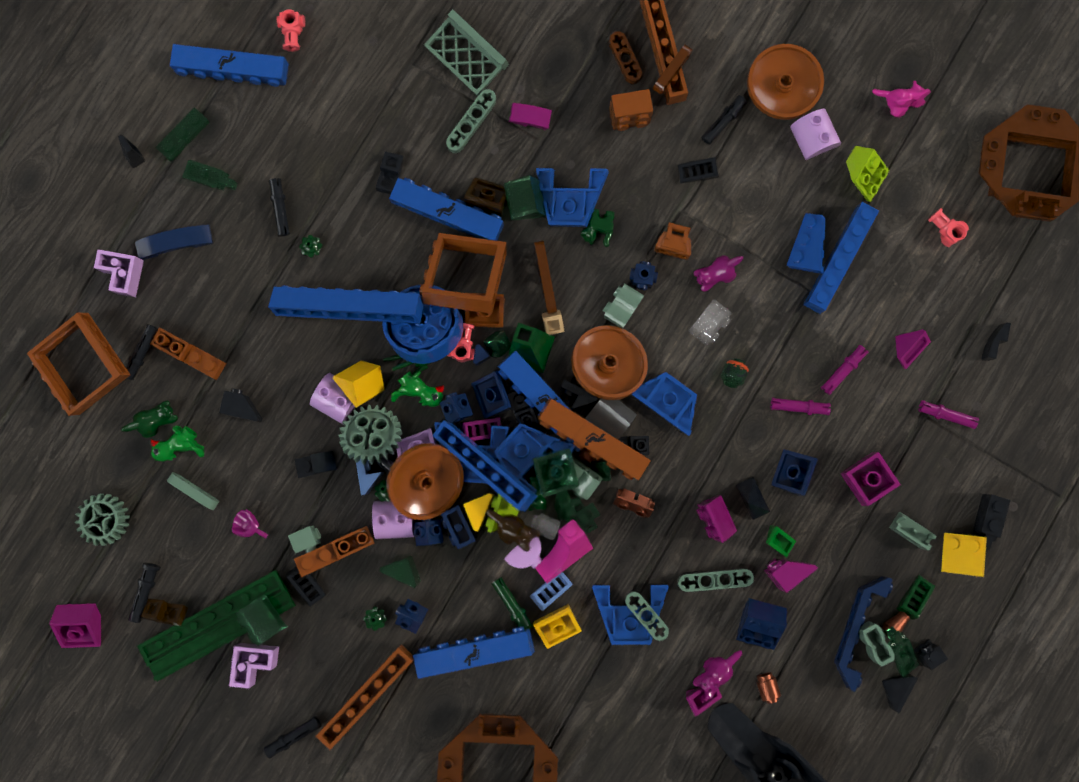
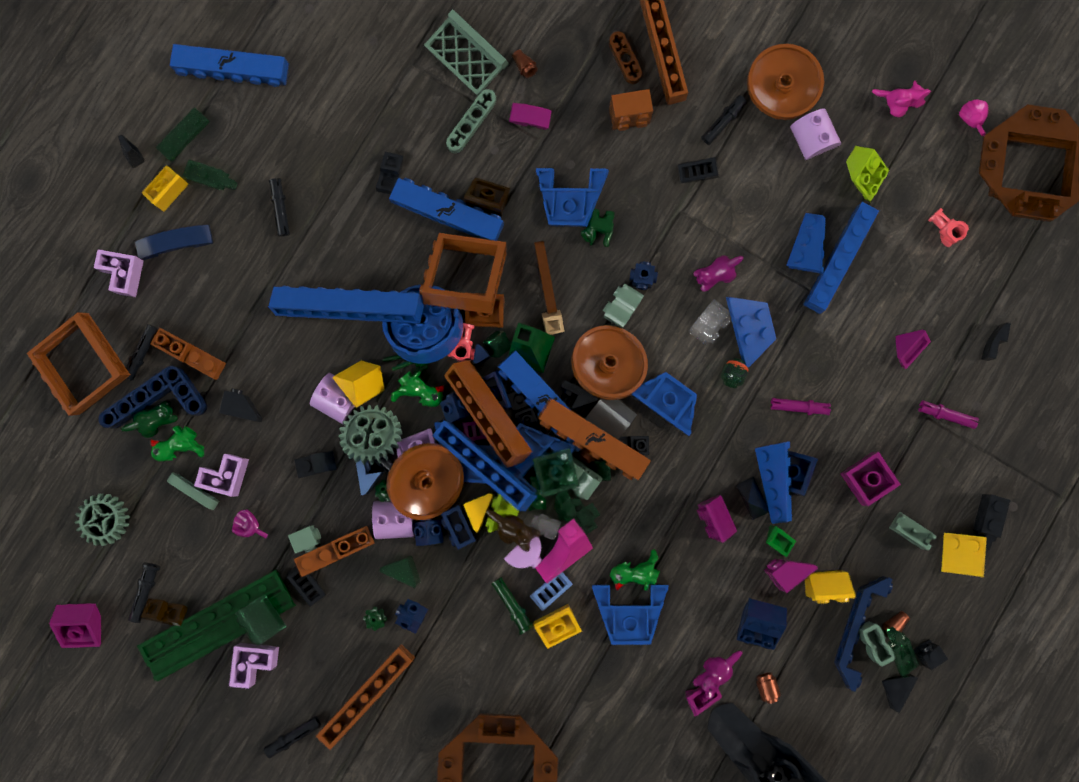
coral connector [277,9,305,52] -> none
dark green plant [299,235,323,258] -> none
blue brick [413,626,535,679] -> none
clear green slope [504,175,546,221] -> none
copper hinge [613,488,655,518] -> none
sand green beam [625,591,669,641] -> none
reddish brown beam [653,44,693,95] -> none
dark orange piece [654,222,691,260] -> none
sand green beam [677,568,754,592] -> none
magenta pin [821,345,869,395] -> none
dark green slope [896,575,936,620] -> none
none -> dark blue beam [99,366,207,429]
none -> yellow slope [142,165,188,212]
none -> lavender brick [194,454,249,497]
none -> dark orange brick [444,360,533,468]
none -> copper cone [512,49,538,78]
none -> green animal [610,549,660,591]
none -> blue wing [726,297,776,367]
none -> blue wing [755,441,792,524]
none -> yellow slope [805,570,855,603]
none -> dark pink piece [959,99,988,136]

